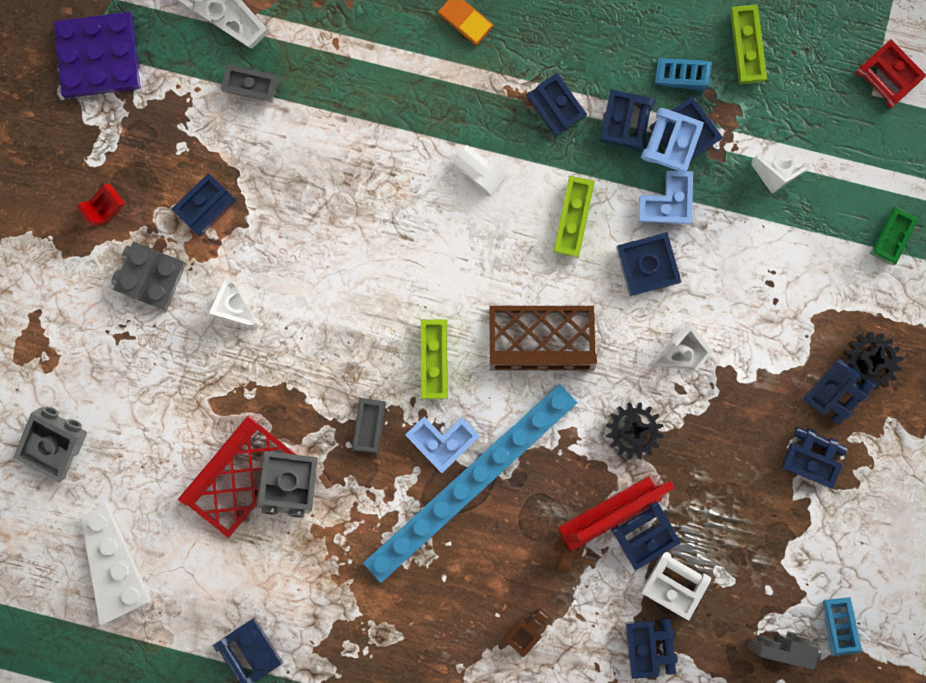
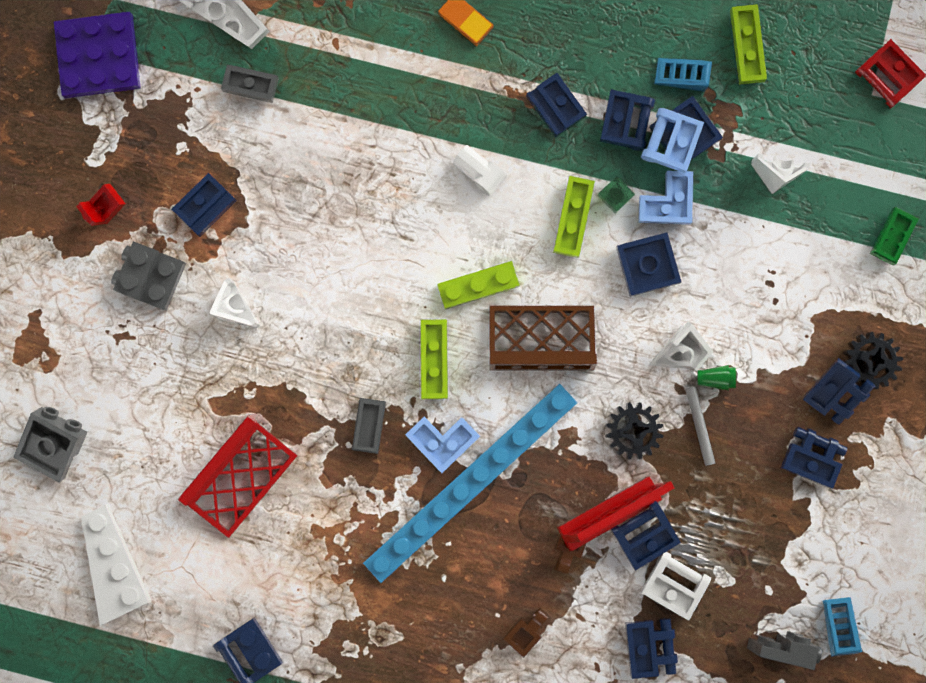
dark grey plate [256,451,318,518] -> none
none -> lime plate [437,261,520,310]
none -> clear green plate [597,176,635,214]
none -> light grey bar [686,386,715,466]
none -> green cone [697,365,736,391]

